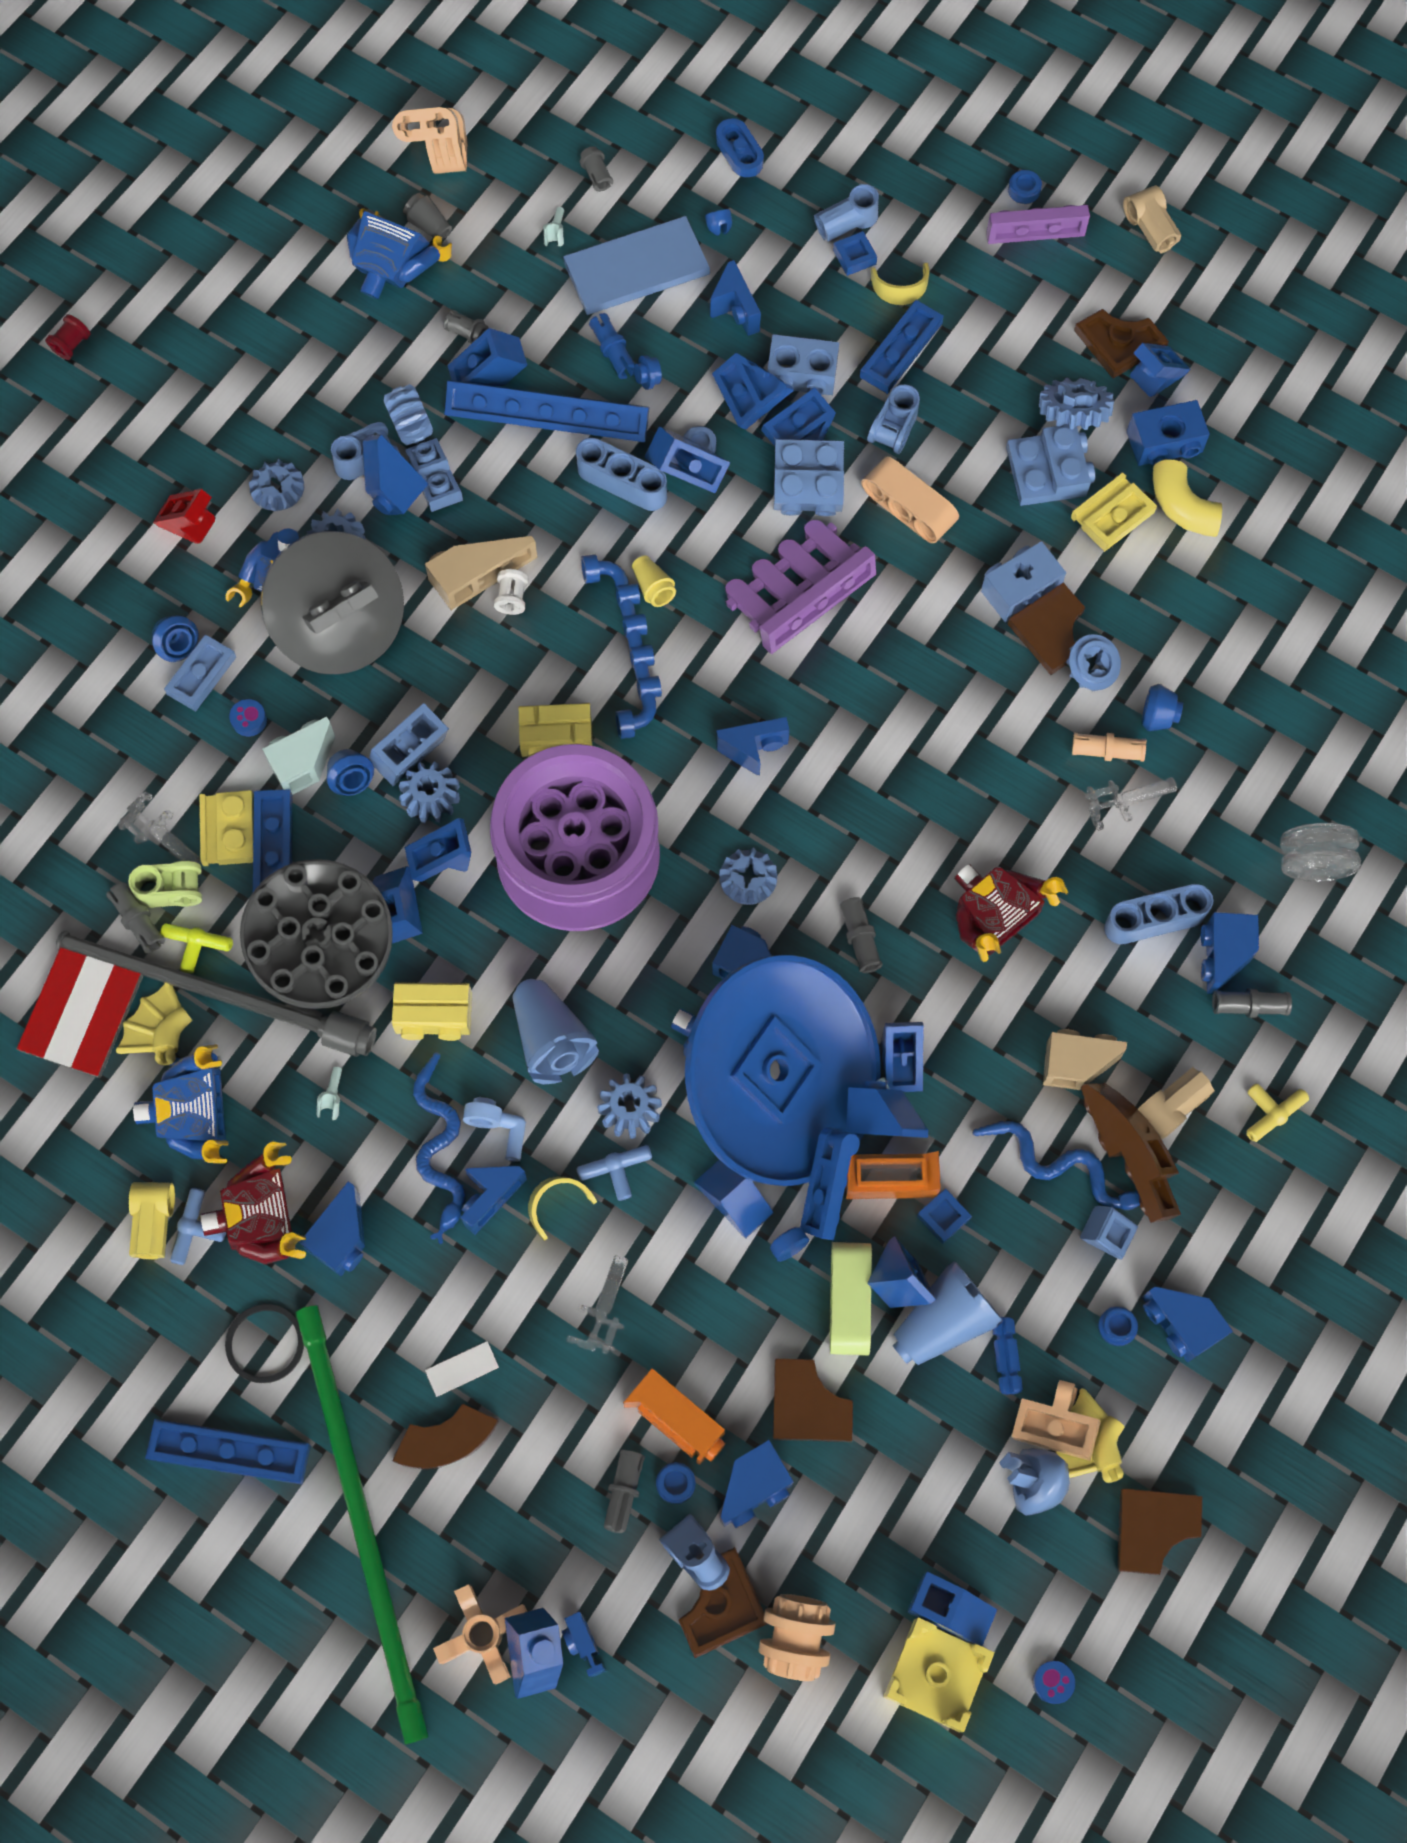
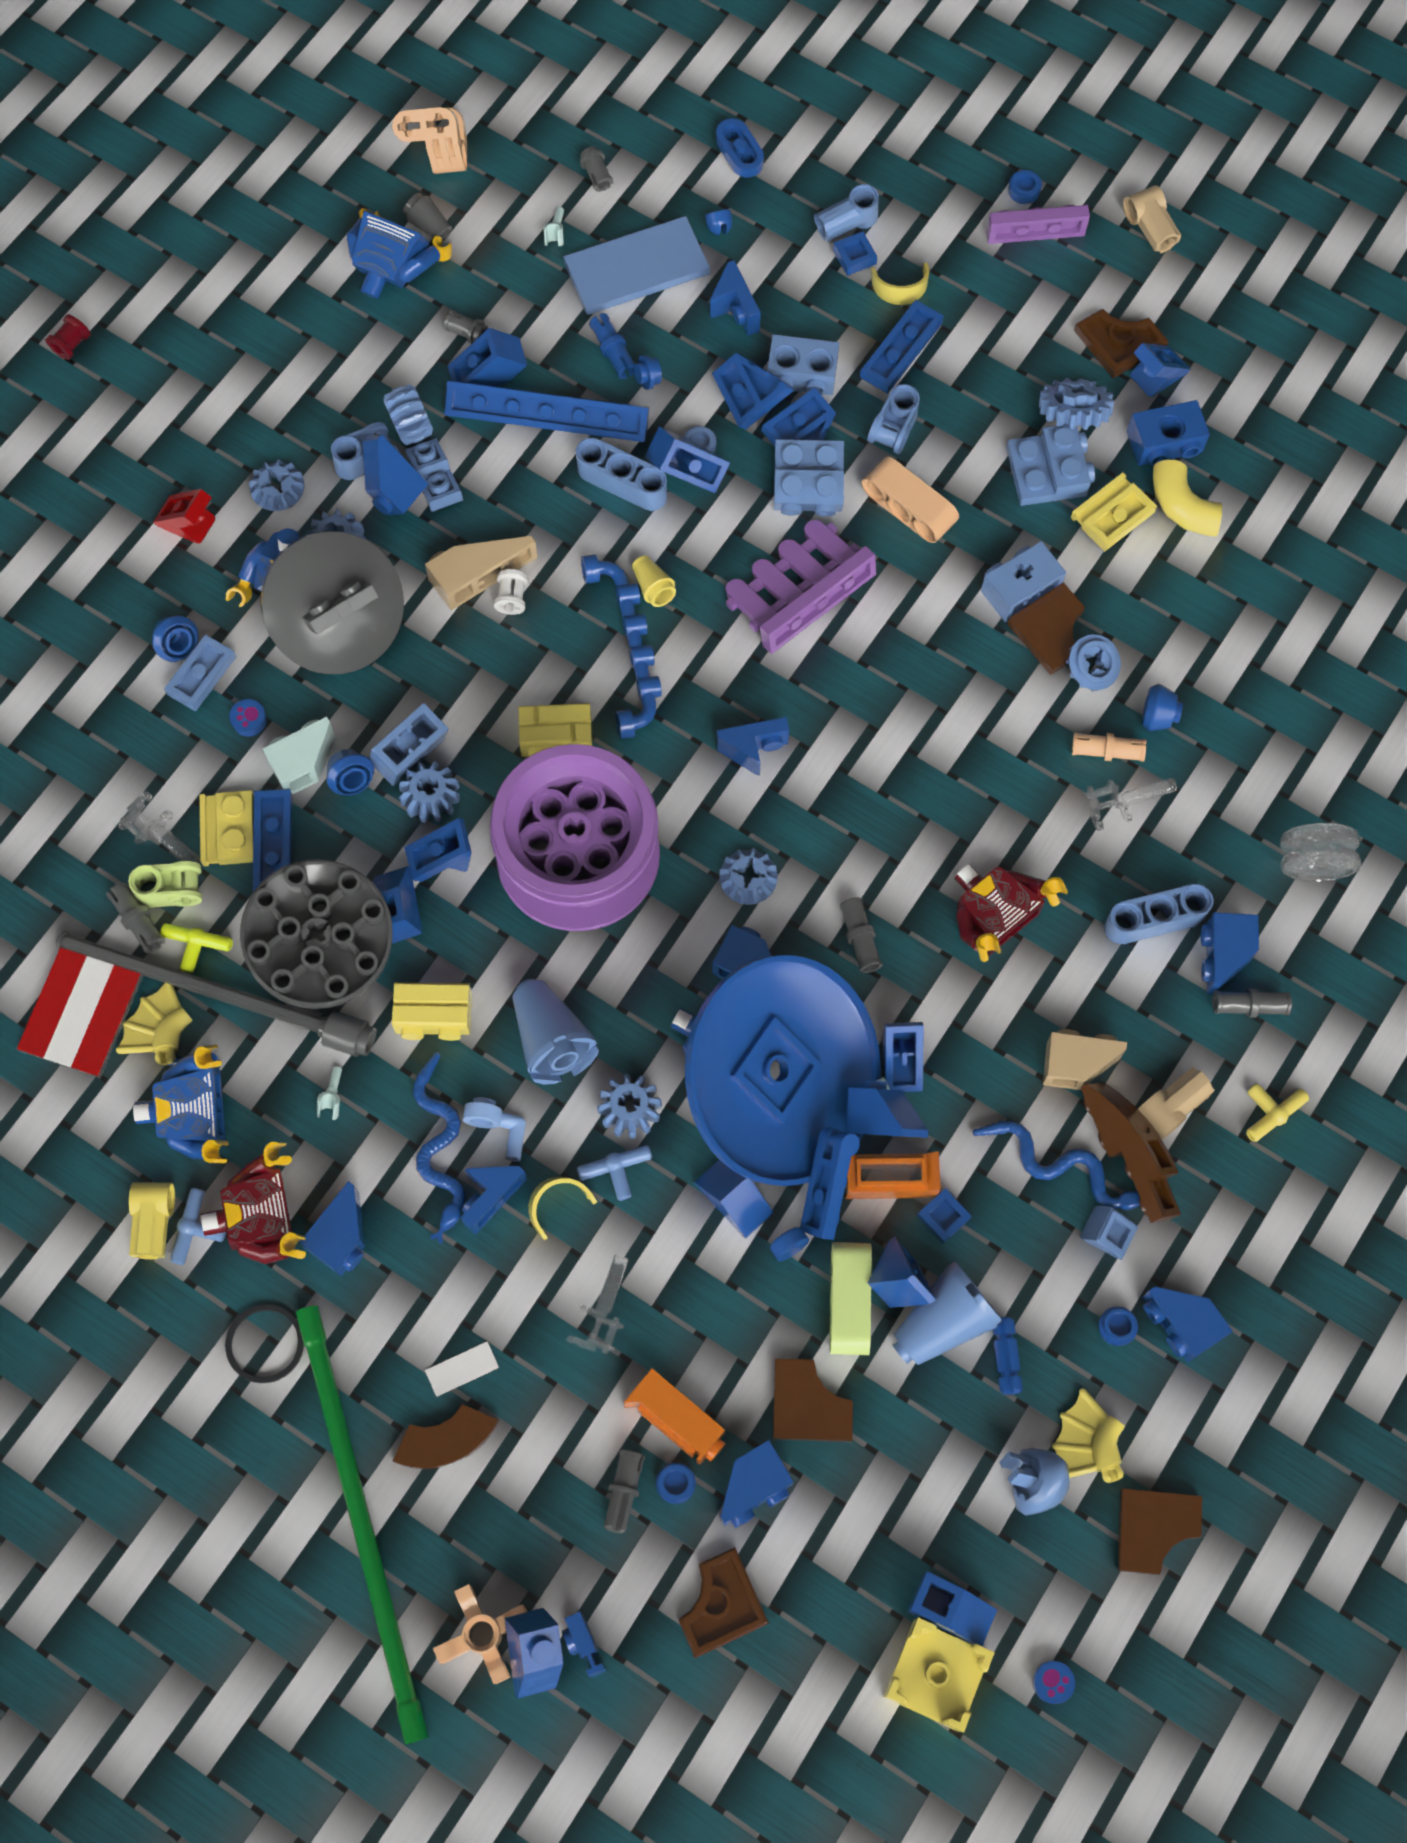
blue tile [145,1419,311,1485] -> none
medium blue piece [659,1513,730,1590] -> none
light nougat piece [758,1594,836,1681] -> none
light nougat plate [1012,1380,1100,1461] -> none

